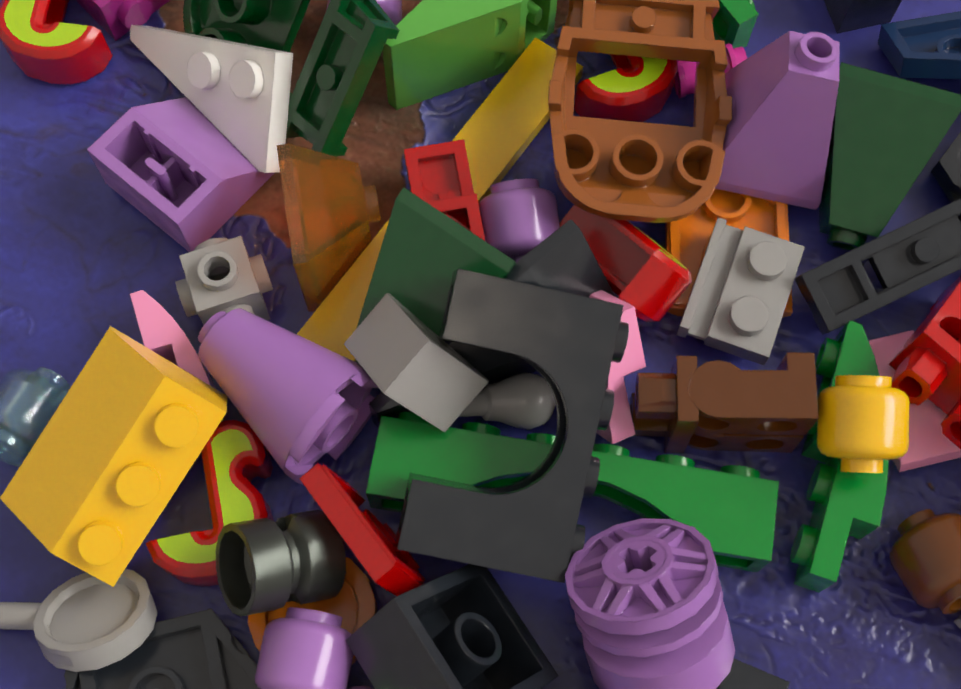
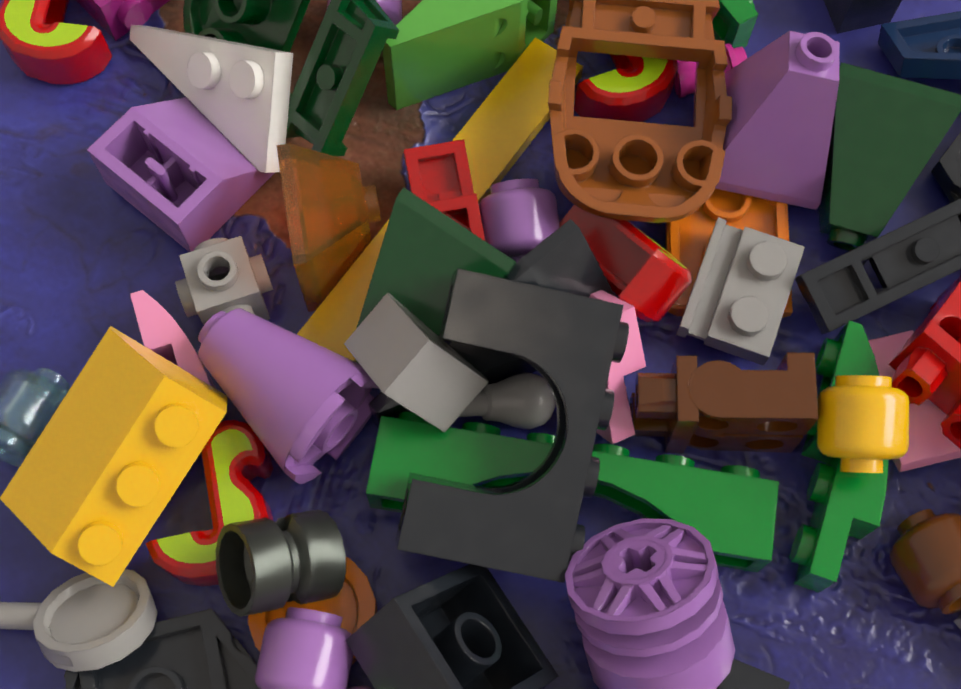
red tile [299,463,425,596] -> none

